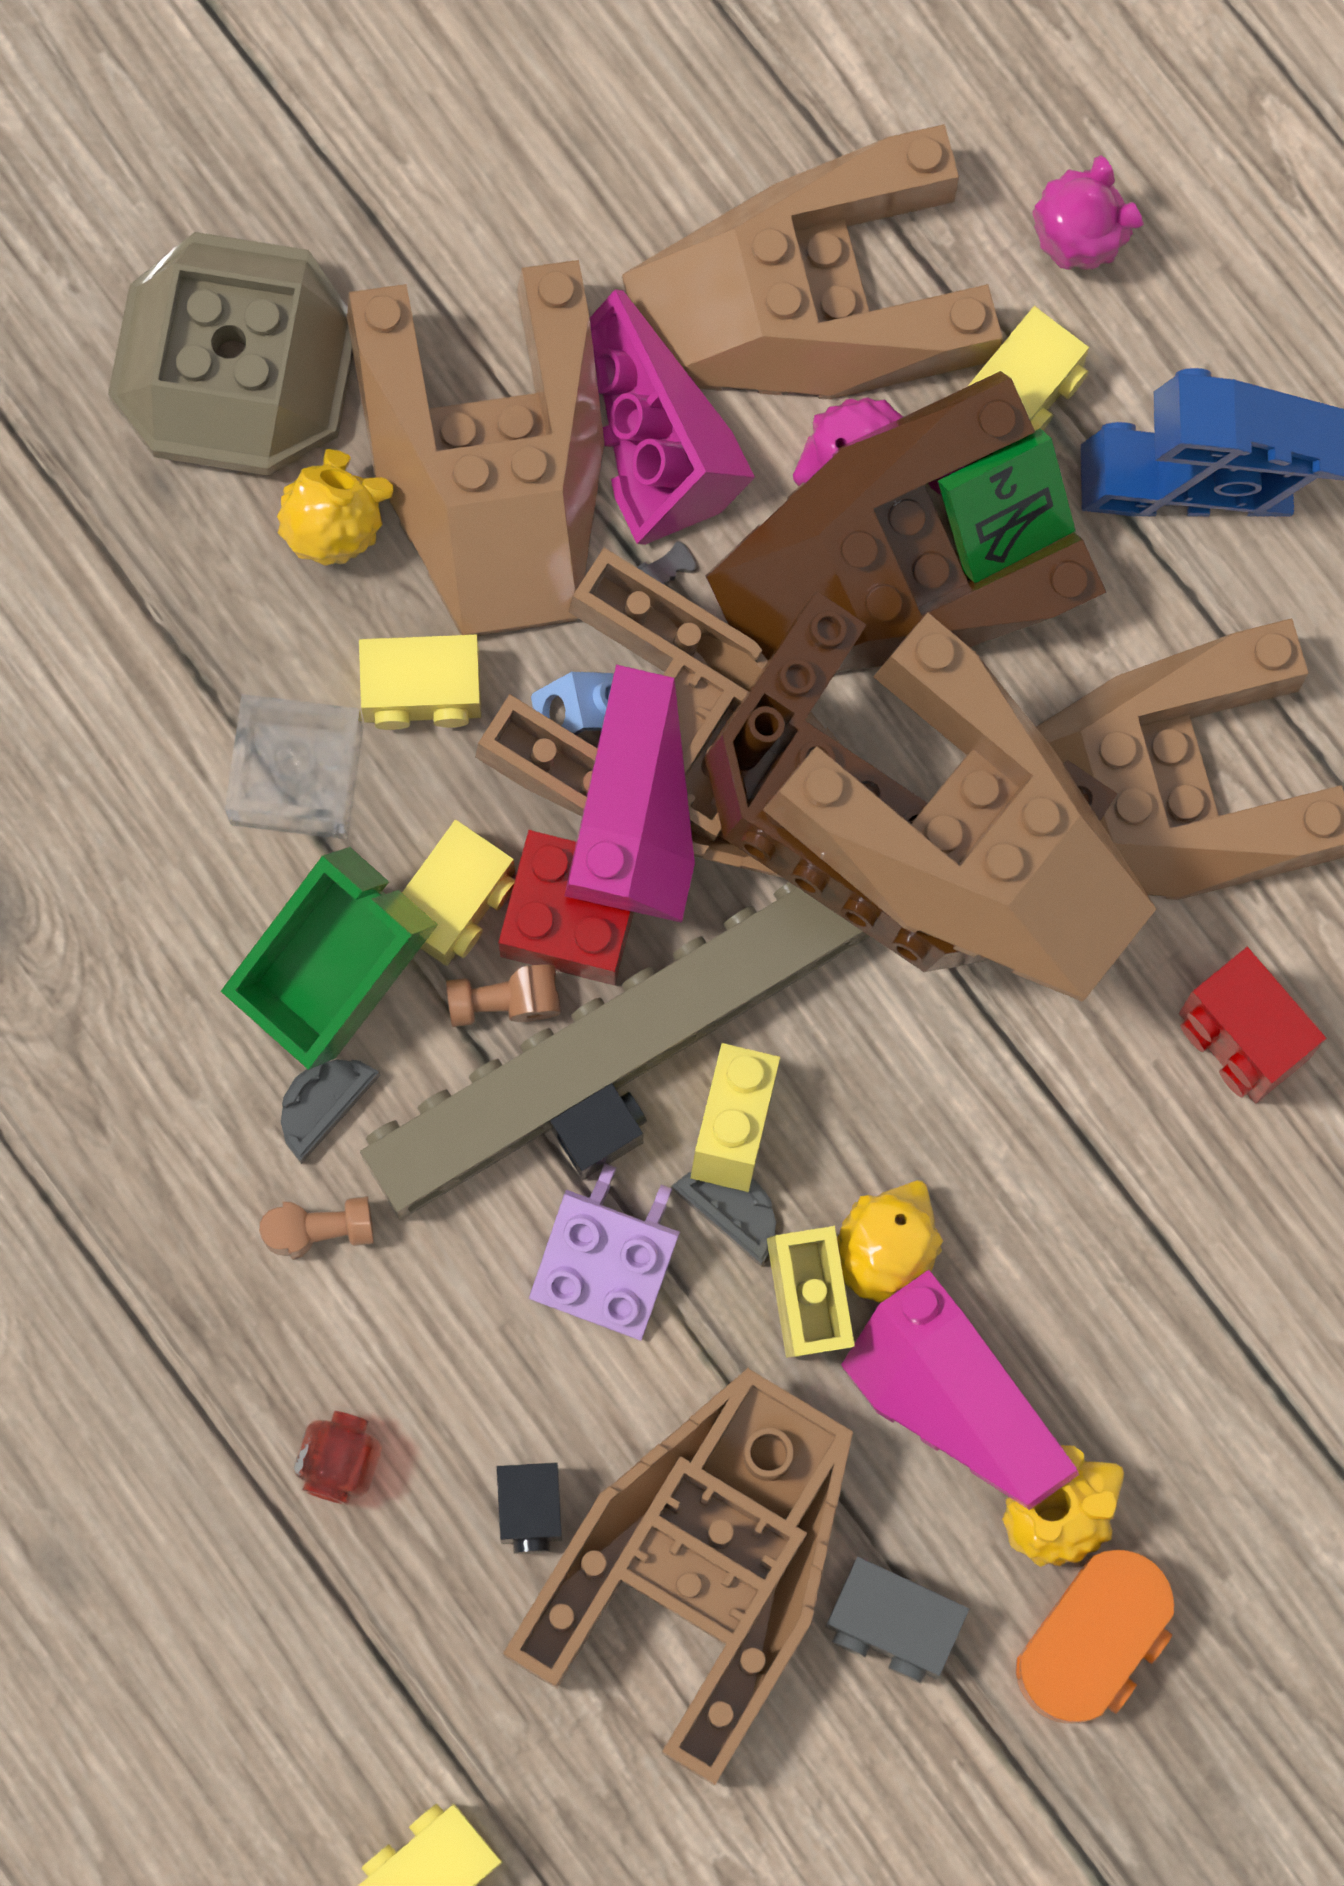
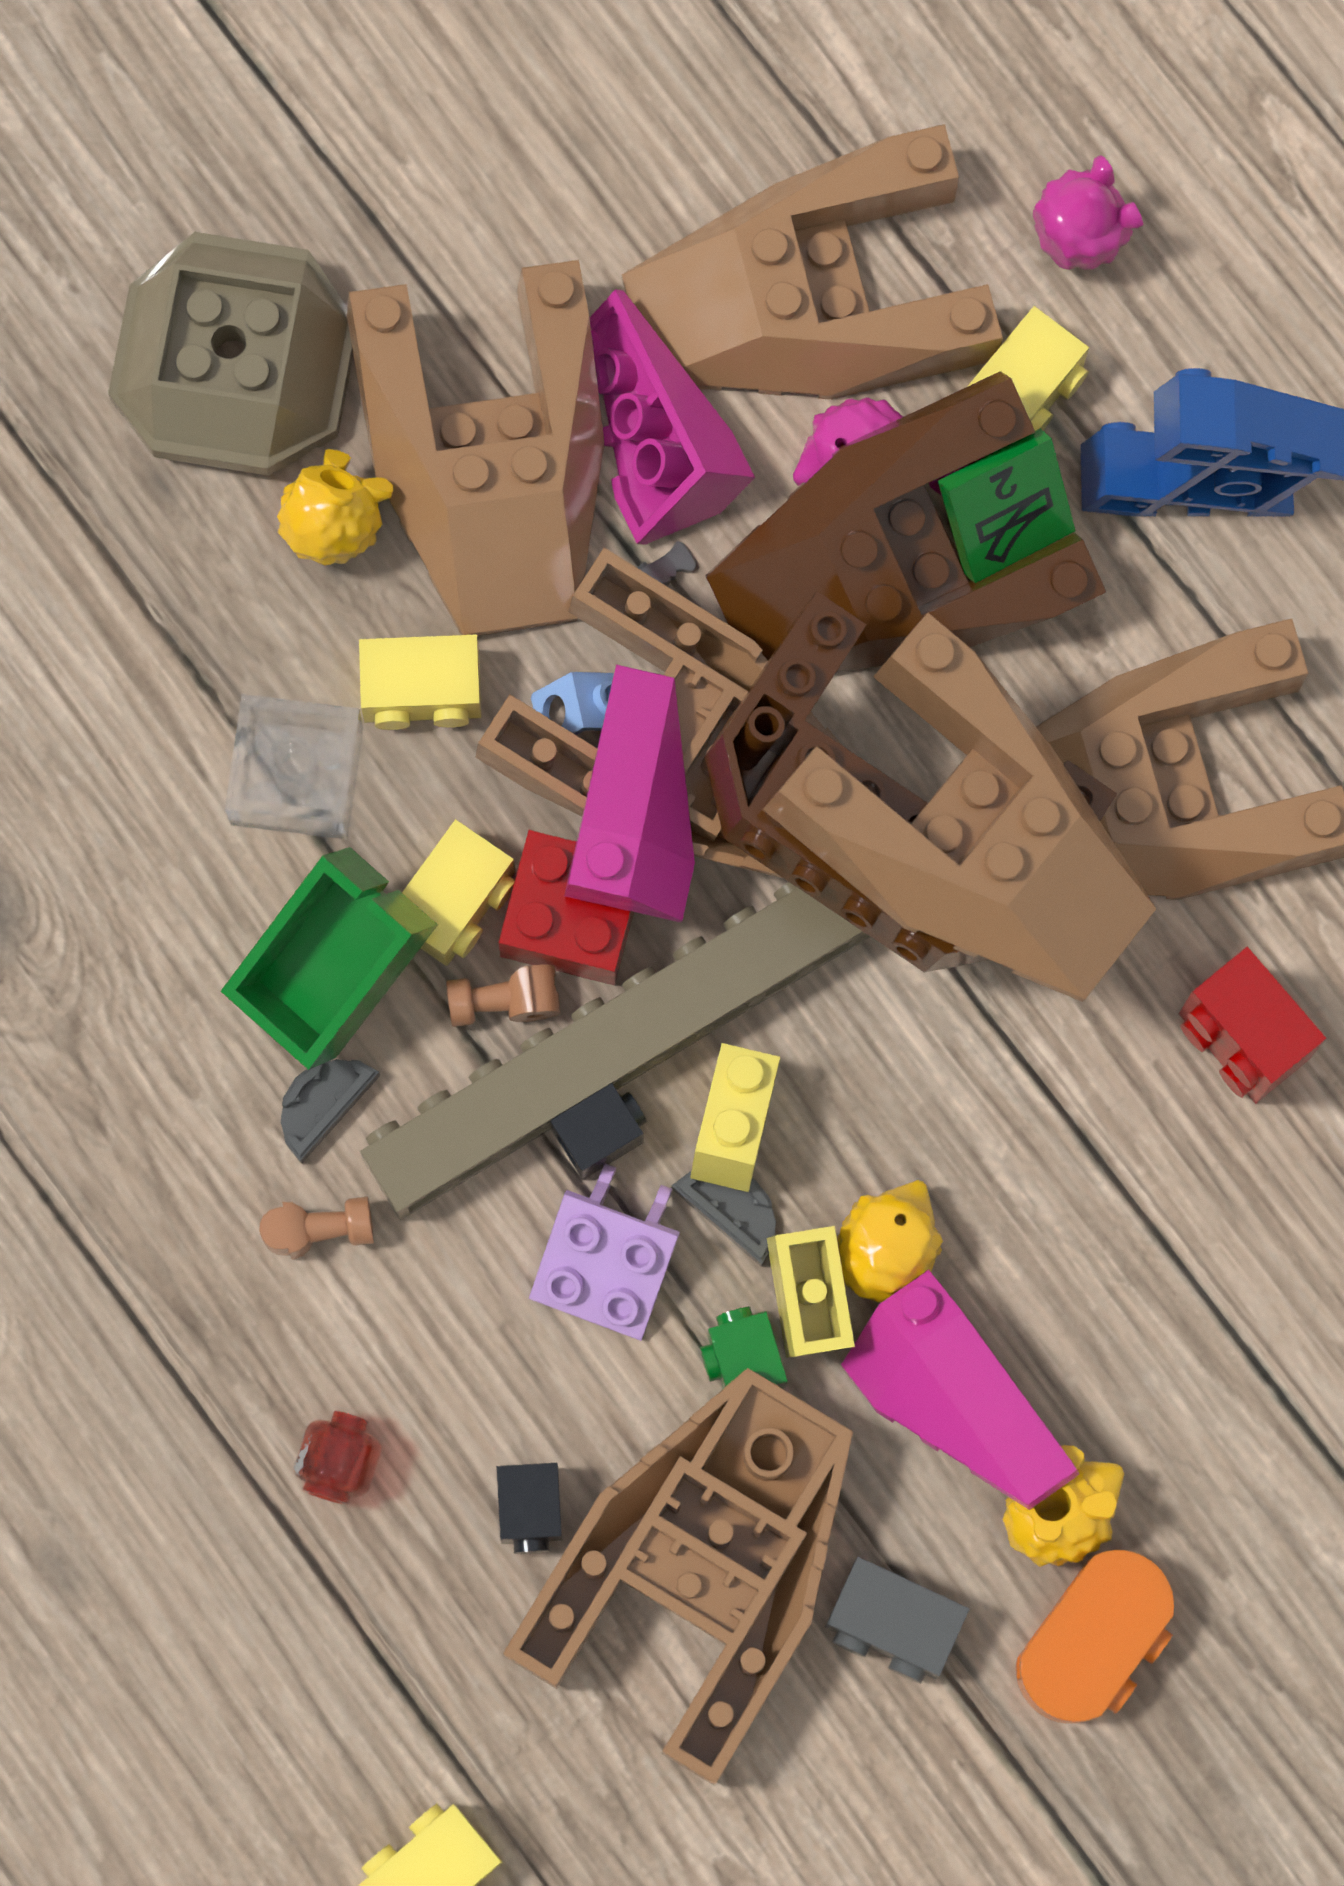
none -> green brick [700,1306,788,1389]

